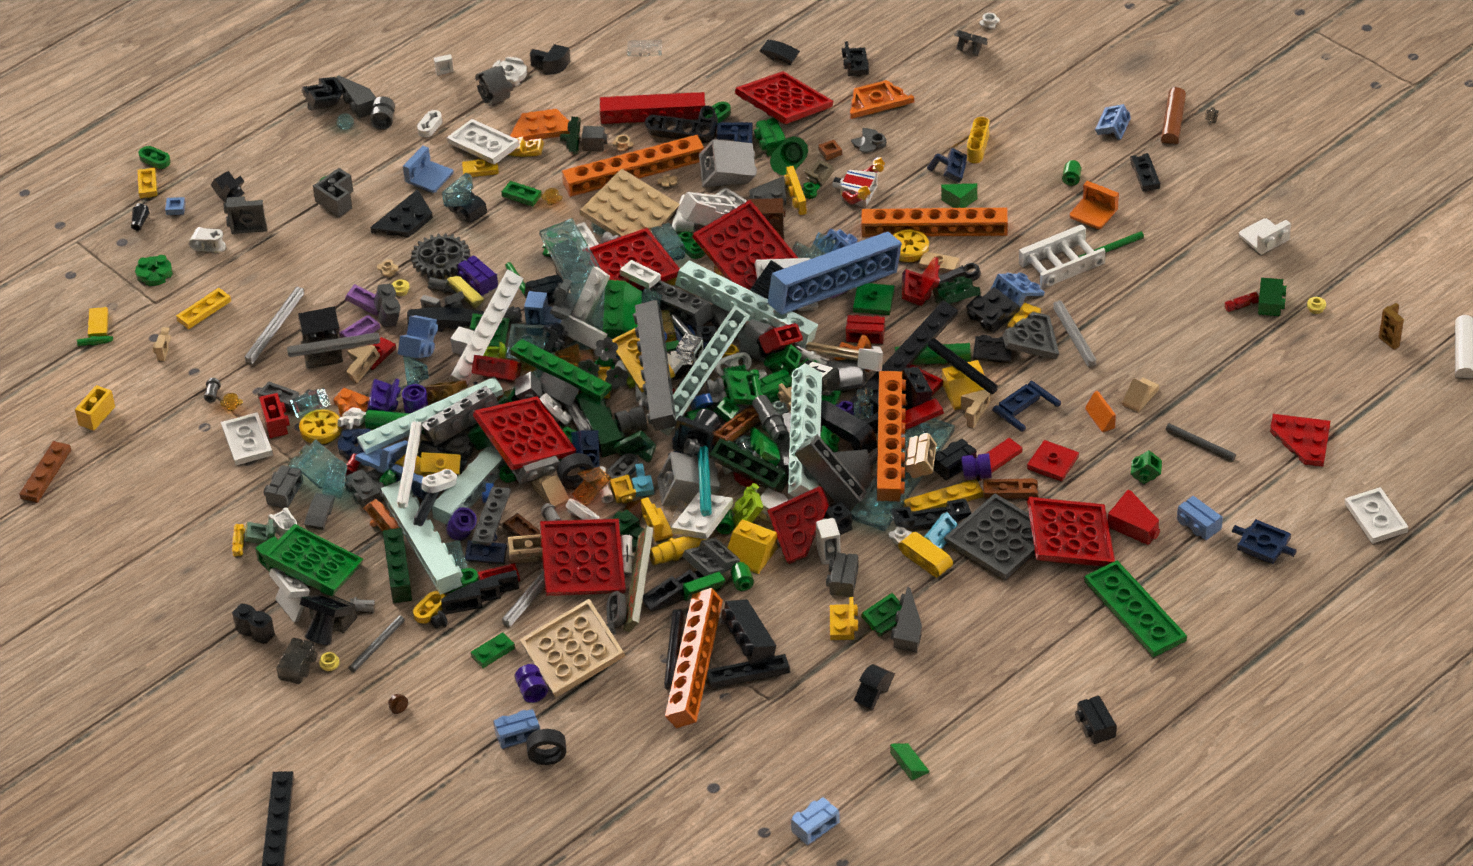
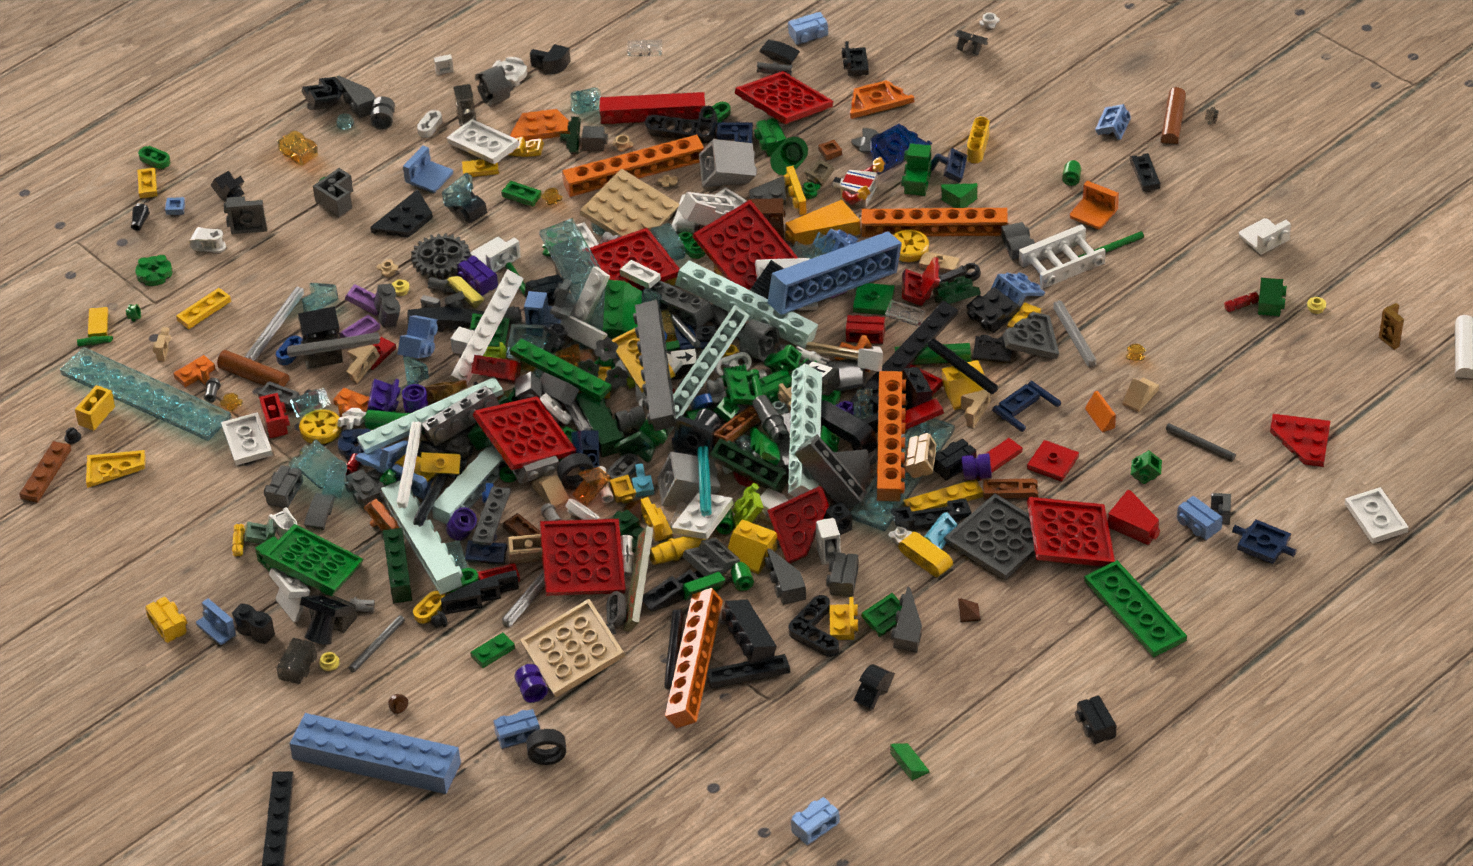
white plate [421,469,457,493] -> none
clear brick [676,333,704,365] -> none
dark grey plate [684,438,700,457] -> none
red brick [759,323,803,353] -> none
none -> clear light blue plate [60,347,231,441]
none -> black piece [64,427,81,444]
none -> yellow wing [86,450,146,488]
none -> green plate [126,304,141,322]
none -> yellow brick [145,596,188,643]
none -> orange plate [173,355,216,388]
none -> medium blue bracket [196,598,236,645]
none -> dark orange brick [217,350,290,387]
none -> blue beam [276,335,303,365]
none -> clear yellow brick [278,130,318,166]
none -> medium blue brick [289,713,461,794]
none -> clear light blue slope [302,283,339,312]
none -> clear smoke brick [453,84,476,126]
none -> white bracket [470,237,521,272]
none -> clear light blue piece [570,87,601,114]
none -> green brick [639,419,669,446]
none -> dark grey pin [756,62,792,75]
none -> dark grey slope [765,548,806,605]
none -> light orange slope [784,200,861,247]
none -> light blue brick [788,12,828,45]
none -> black beam [788,595,839,657]
none -> clear blue wing [869,124,932,176]
none -> clear plate [885,300,926,327]
none -> green brick [901,143,932,196]
none -> reddish brown slope [958,598,981,622]
none -> dark grey brick [1001,222,1035,260]
none -> clear yellow plate [1126,344,1145,361]
none -> dark grey bracket [1211,493,1231,525]

